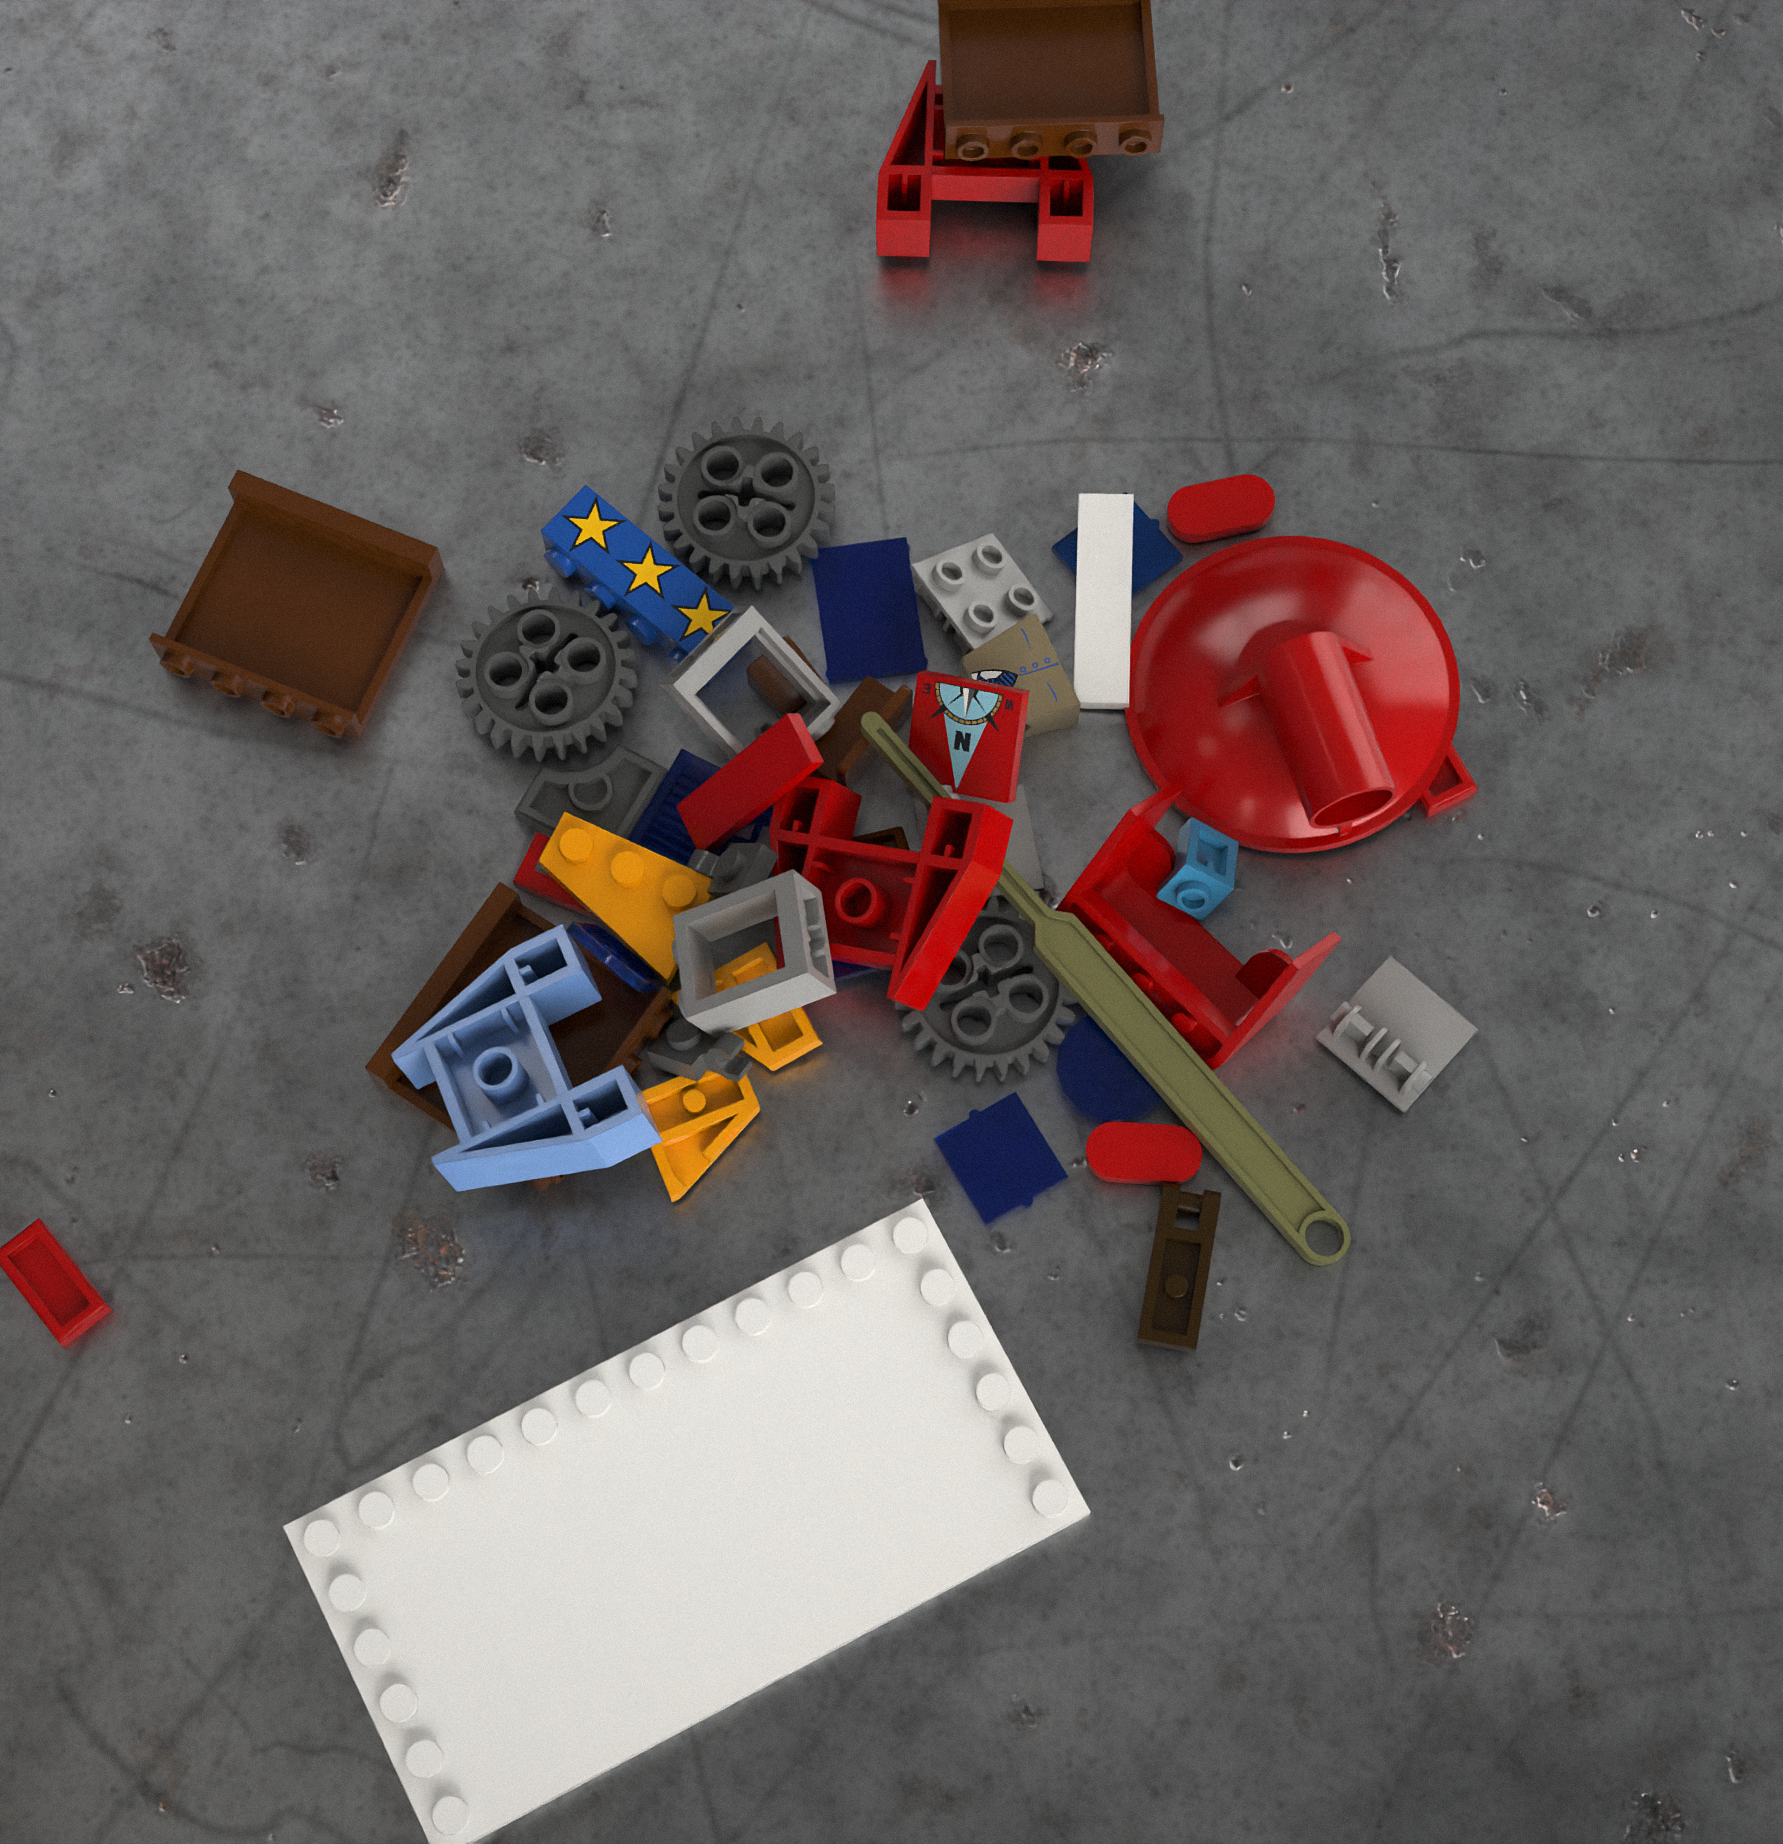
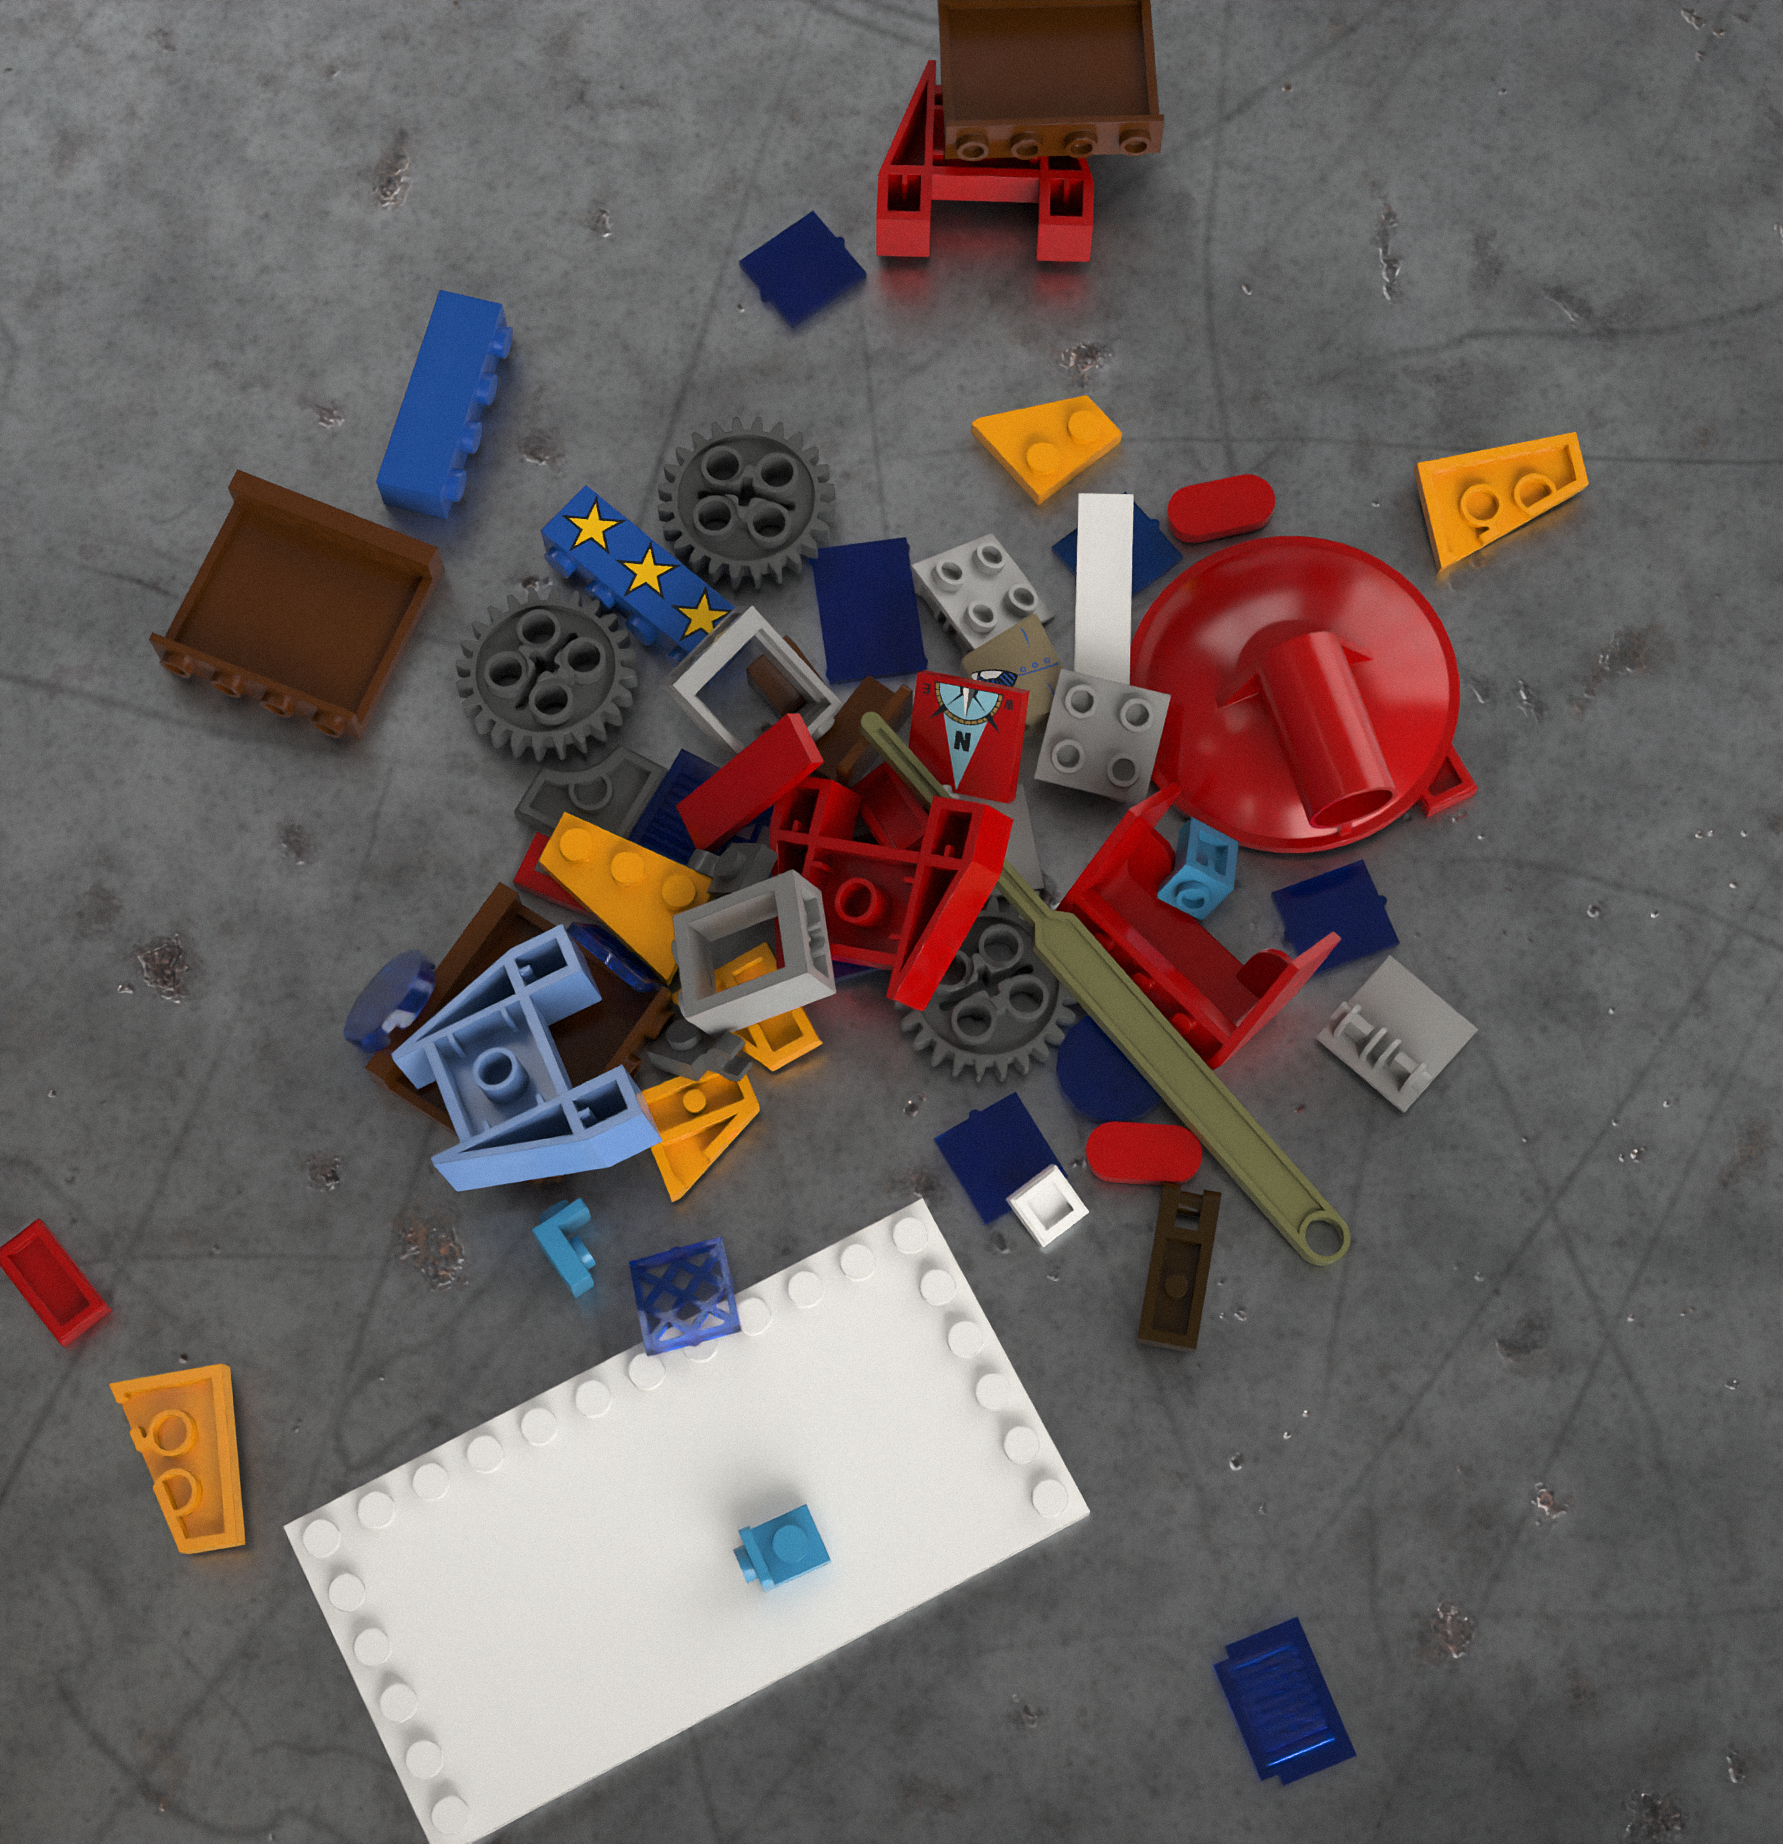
none -> light orange wing [109,1363,246,1554]
none -> clear blue tile [343,949,437,1054]
none -> blue brick [376,290,513,520]
none -> dark azure bracket [532,1198,596,1299]
none -> clear blue window [629,1236,742,1357]
none -> dark azure bracket [733,1504,831,1592]
none -> clear blue piece [739,211,866,329]
none -> red tile [850,761,929,852]
none -> light orange wing [971,395,1122,505]
none -> white tile [1005,1164,1089,1247]
none -> light grey hinge [1034,669,1171,804]
none -> clear blue window [1213,1617,1357,1787]
none -> clear blue piece [1271,859,1400,979]
none -> light orange wing [1413,432,1589,573]

